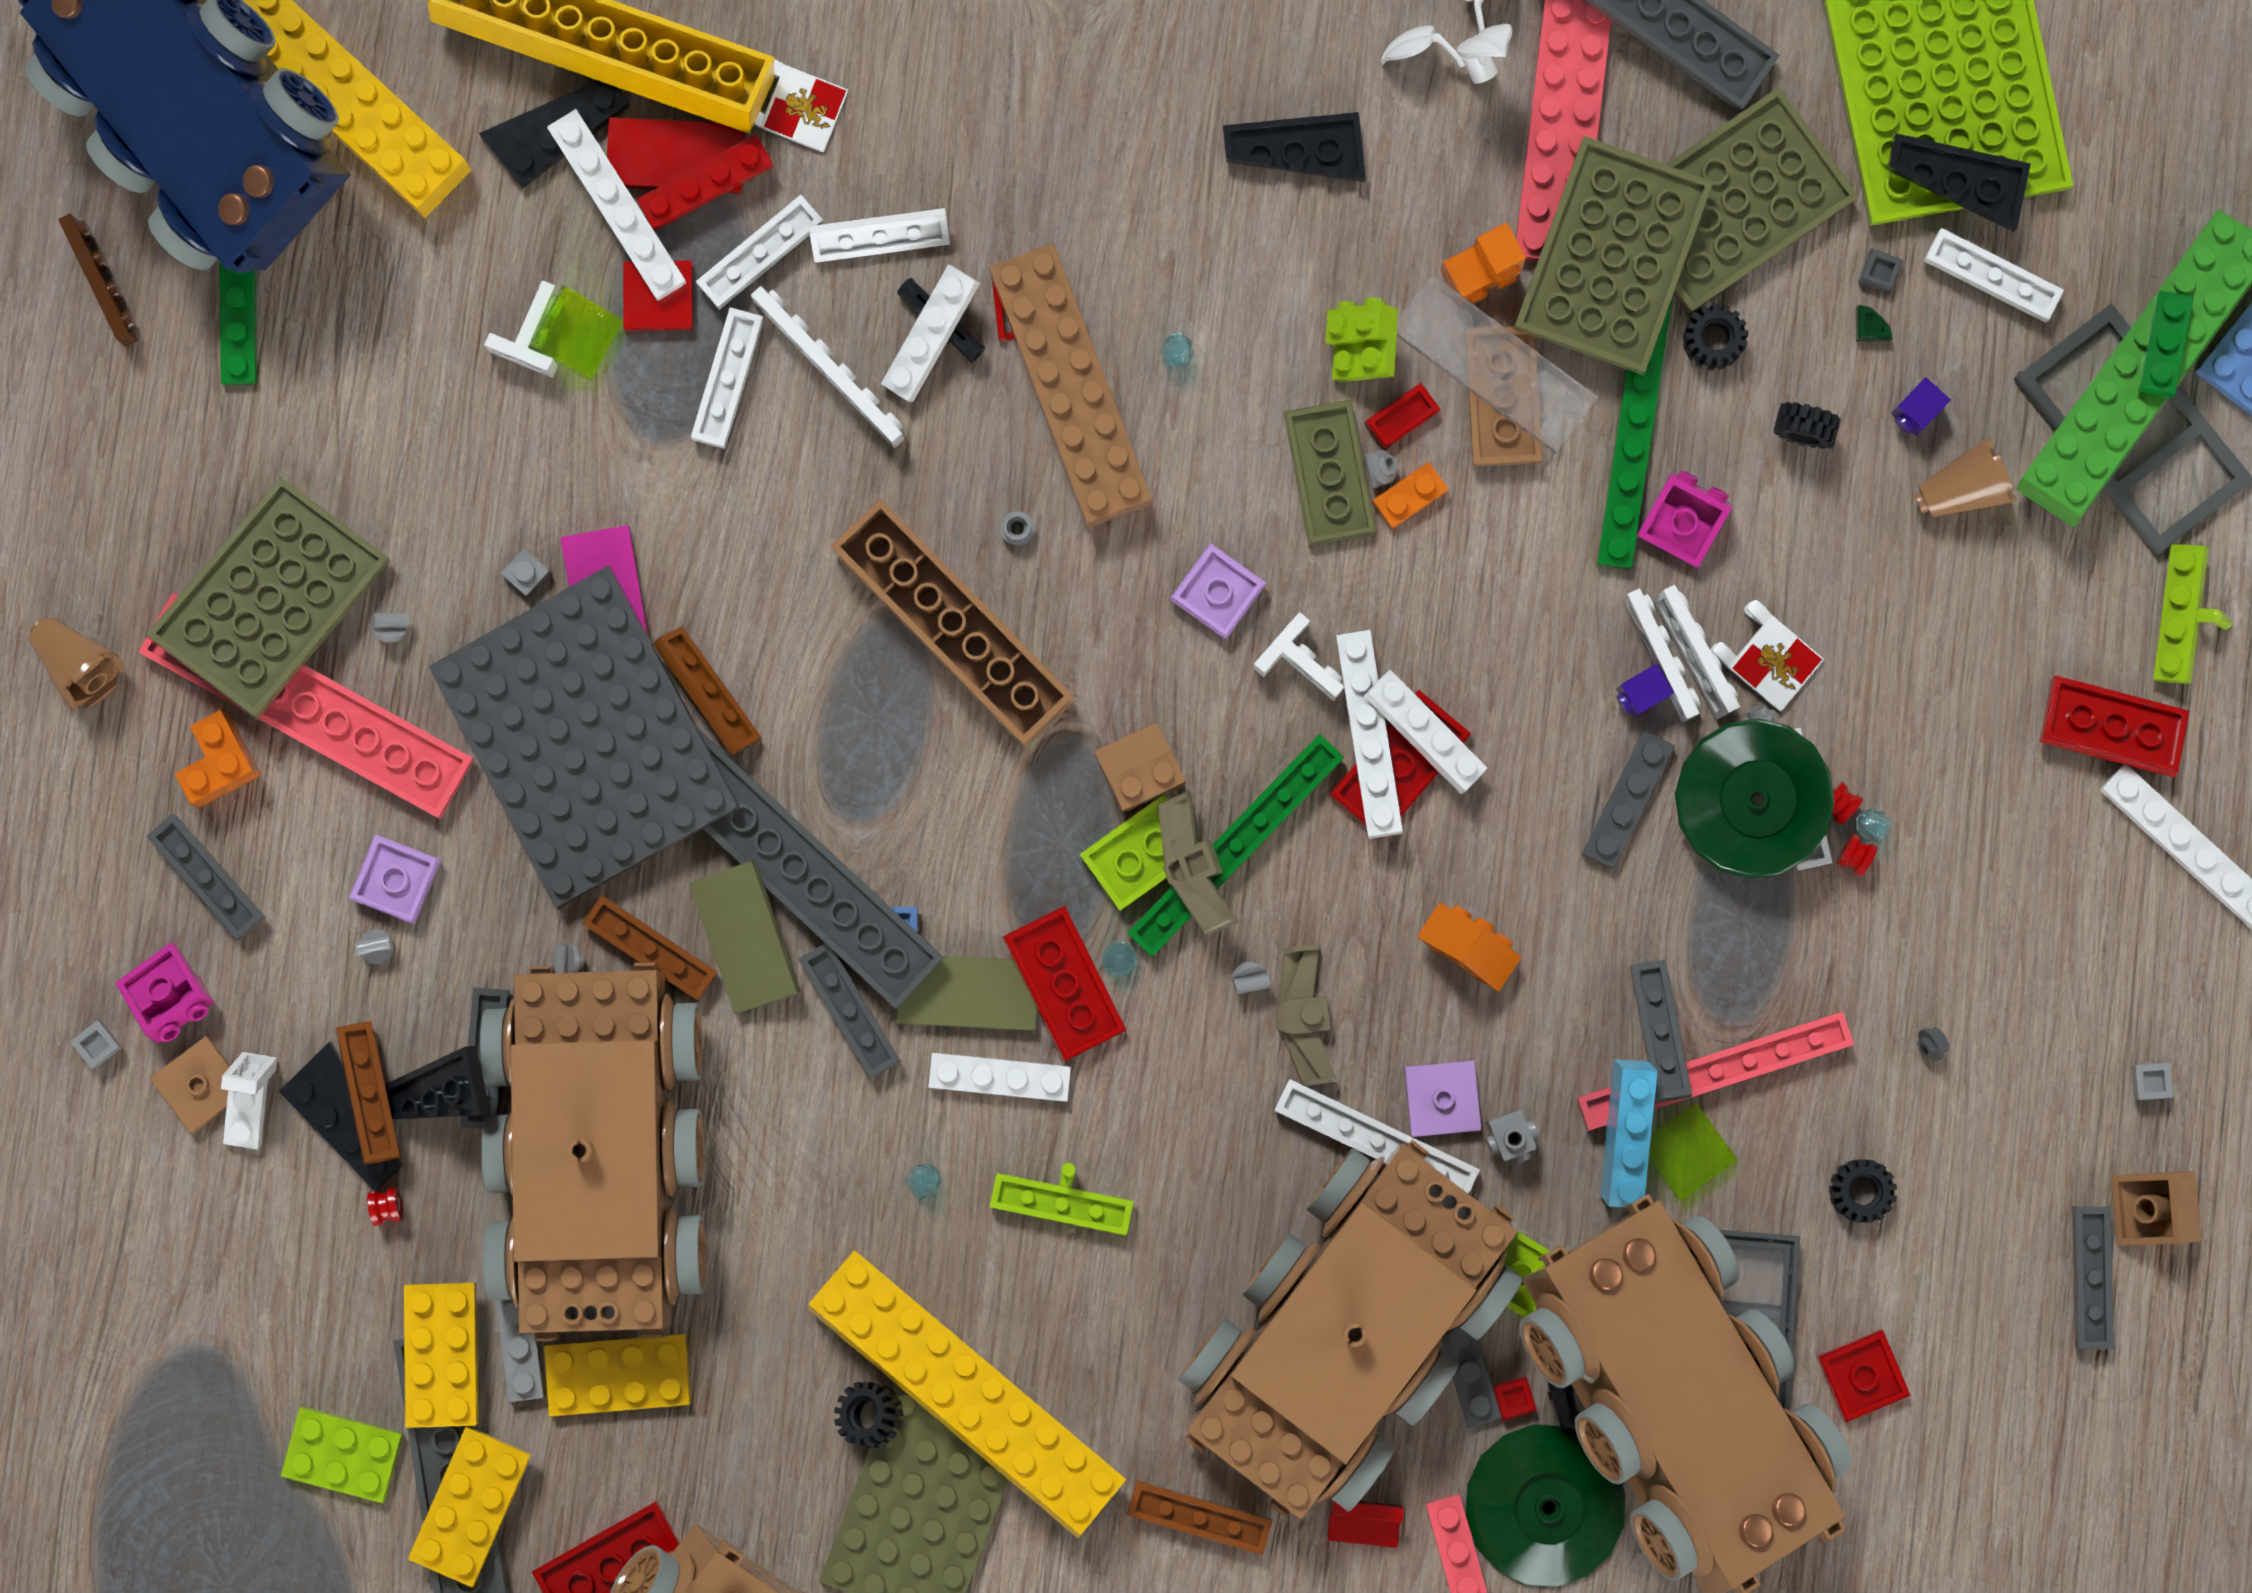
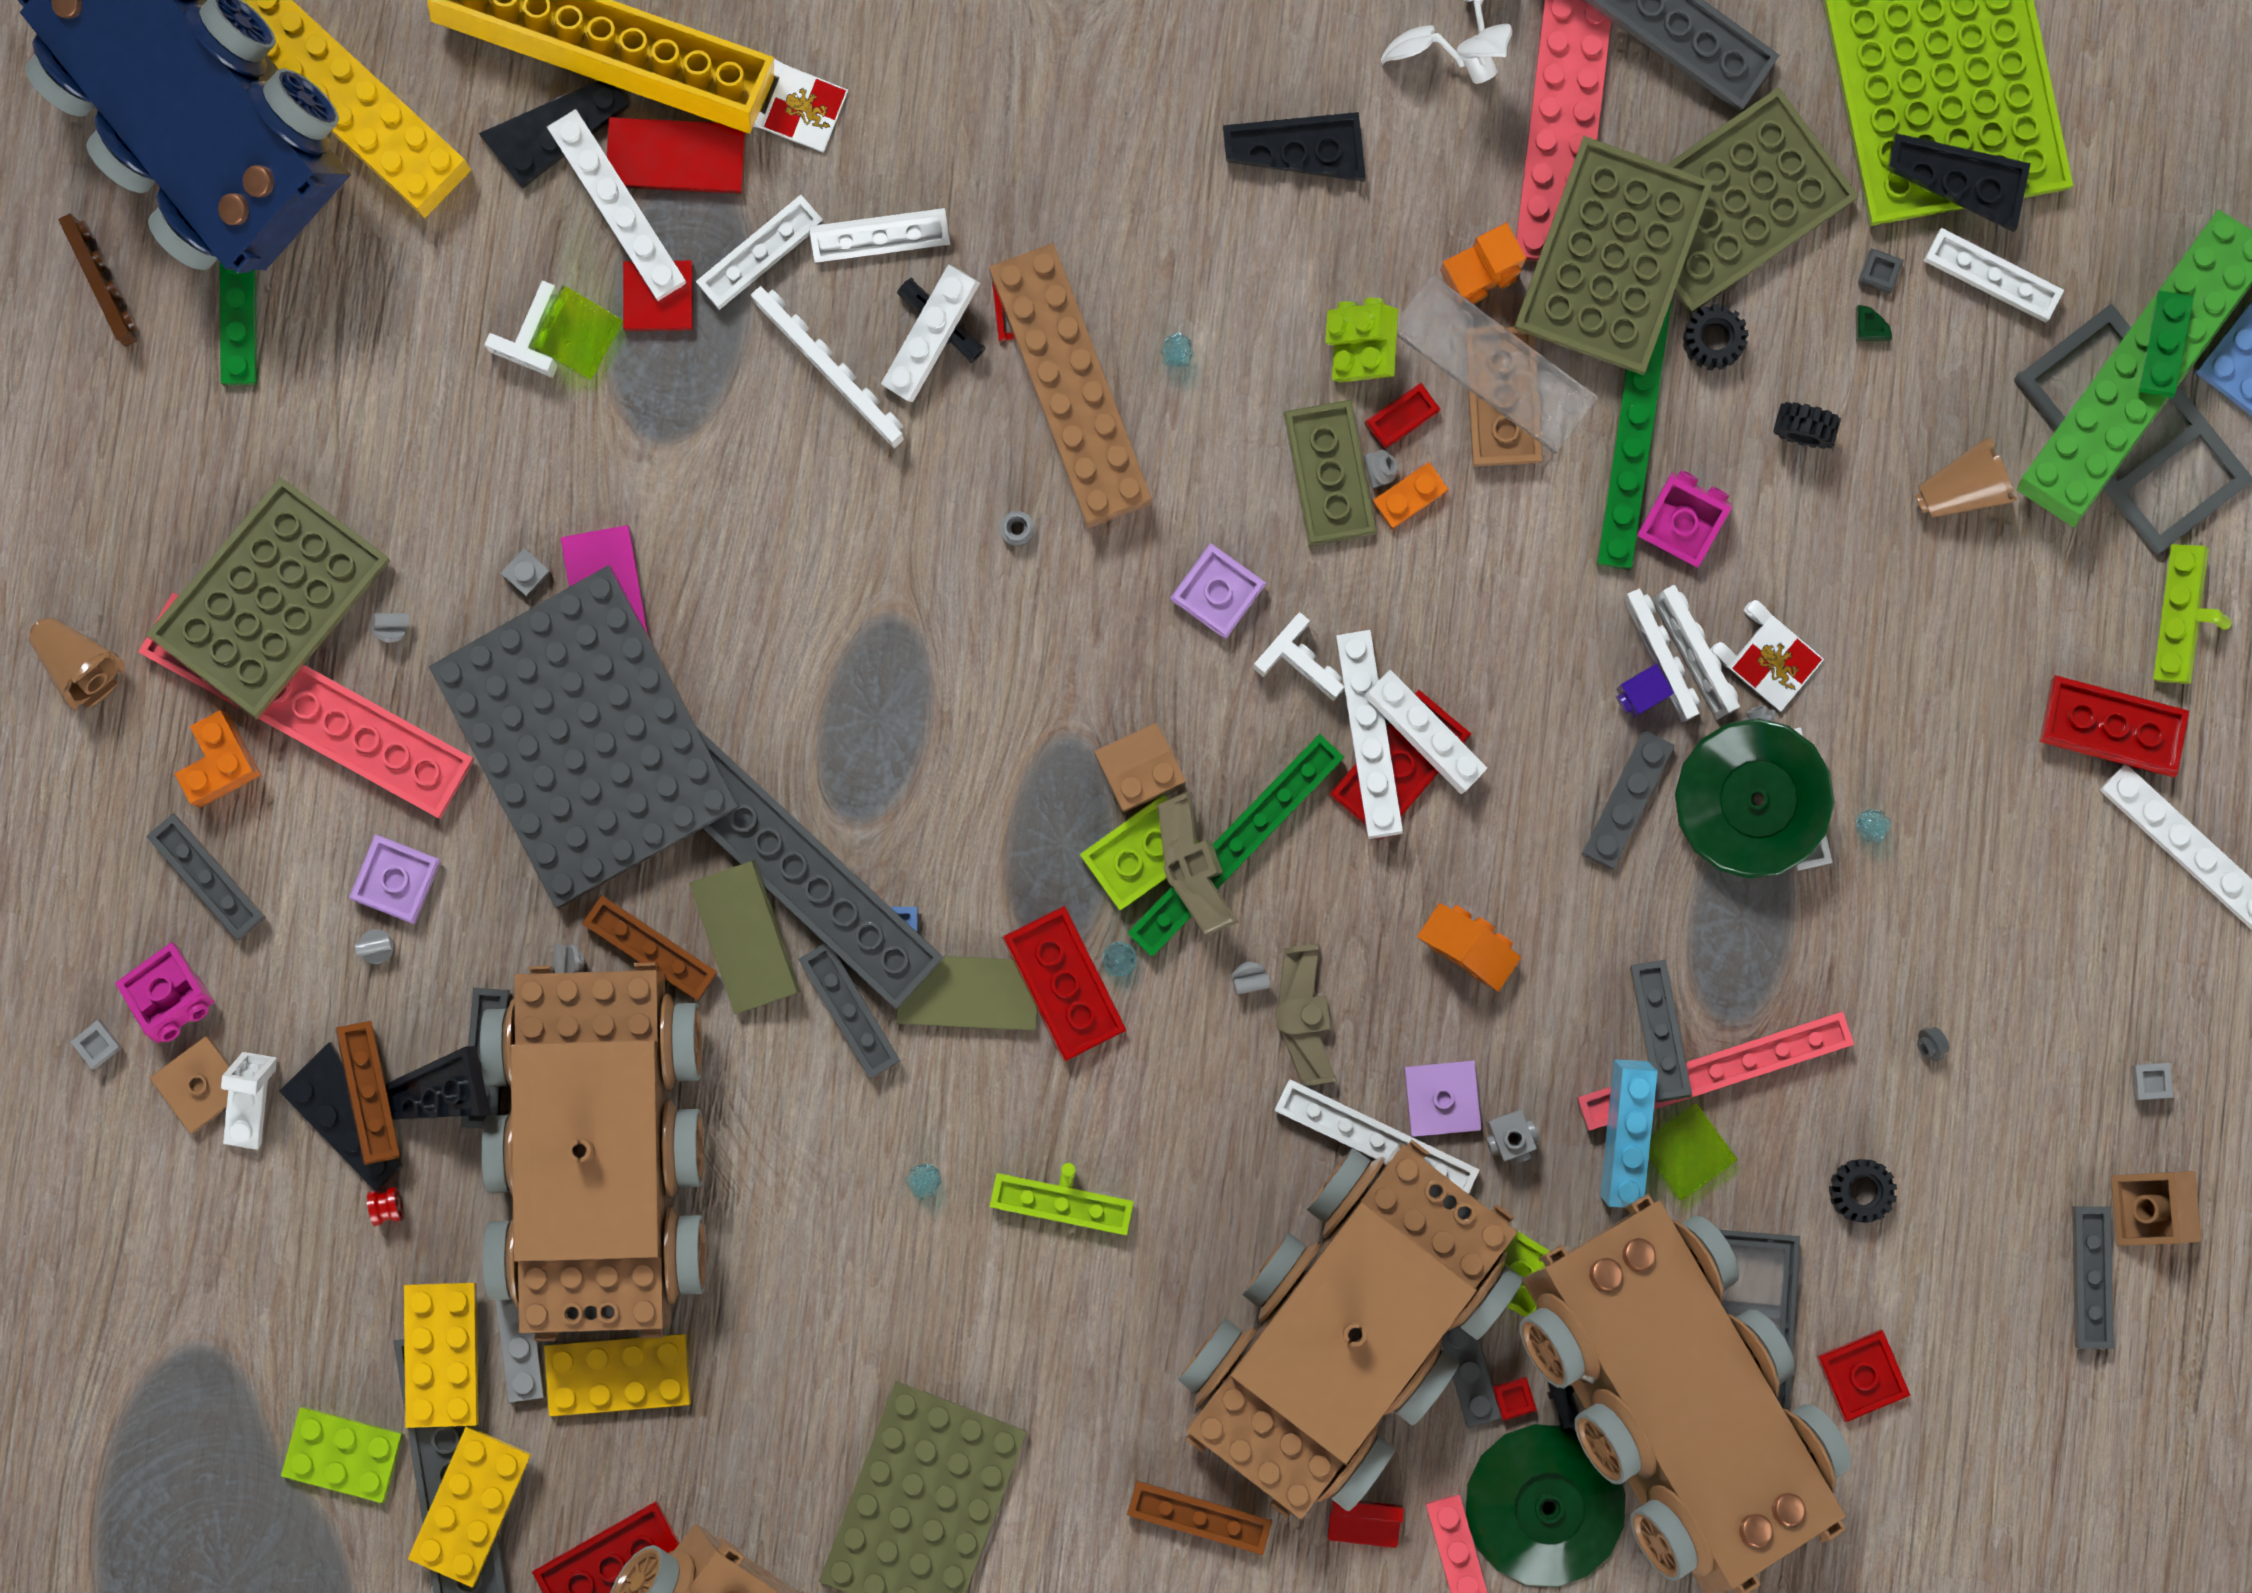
red plate [636,134,774,232] -> none
dark orange plate [653,626,762,756] -> none
white plate [691,307,764,449] -> none
yellow brick [808,1250,1126,1538] -> none
medium nougat brick [830,498,1074,749] -> none
black tyre [834,1381,903,1448] -> none
white plate [928,1053,1071,1102] -> none
red wheel [1832,781,1864,825] -> none
red wheel [1836,833,1878,877] -> none
dark purple brick [1891,377,1951,436] -> none

